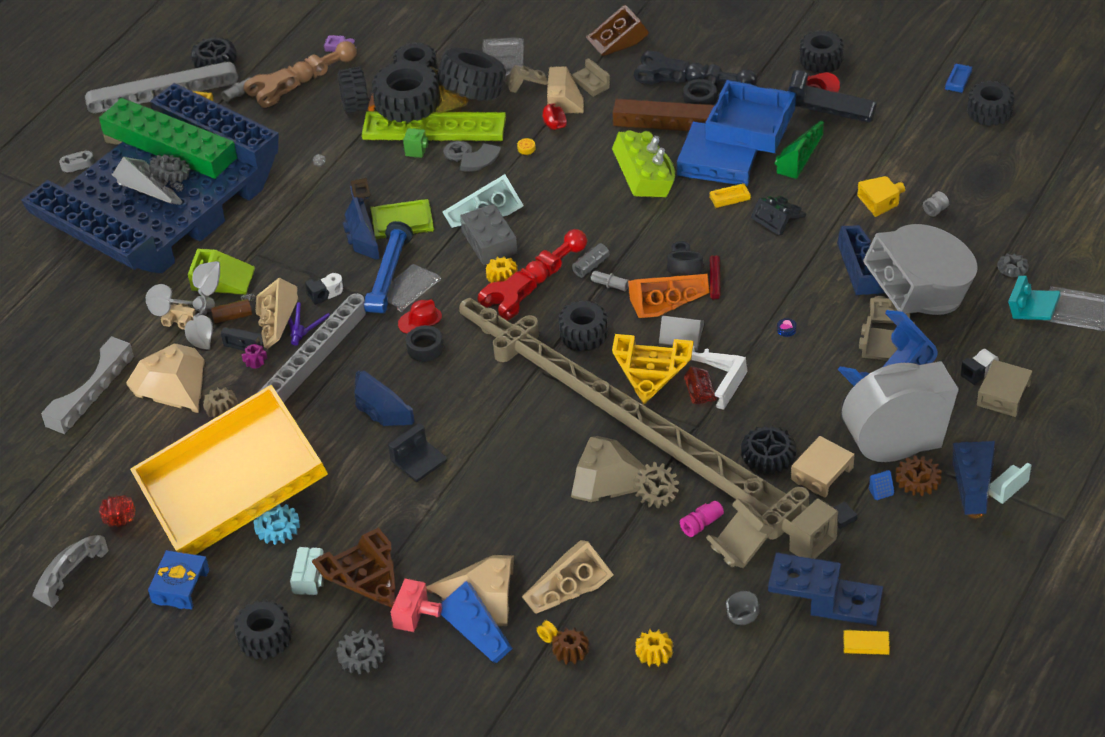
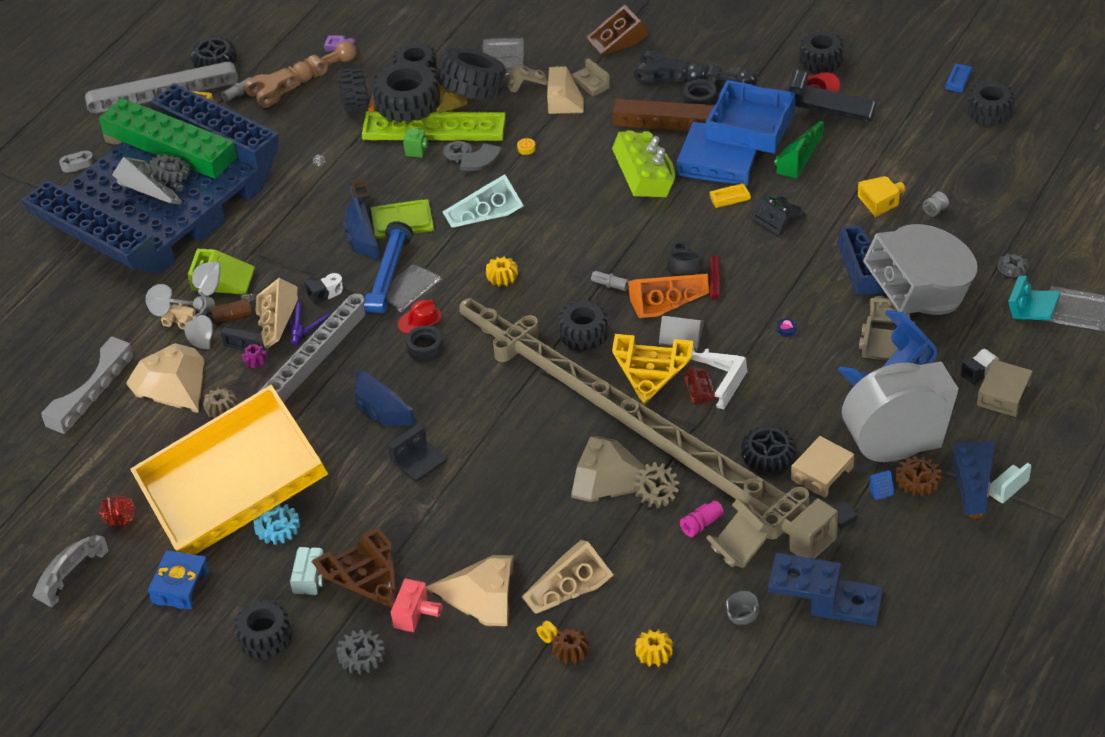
blue wing [441,581,512,663] -> none
dark grey brick [460,204,517,265] -> none
red piece [478,229,587,321] -> none
red hair [543,103,567,130] -> none
dark grey axle [572,243,610,278] -> none
yellow tile [844,630,889,654] -> none

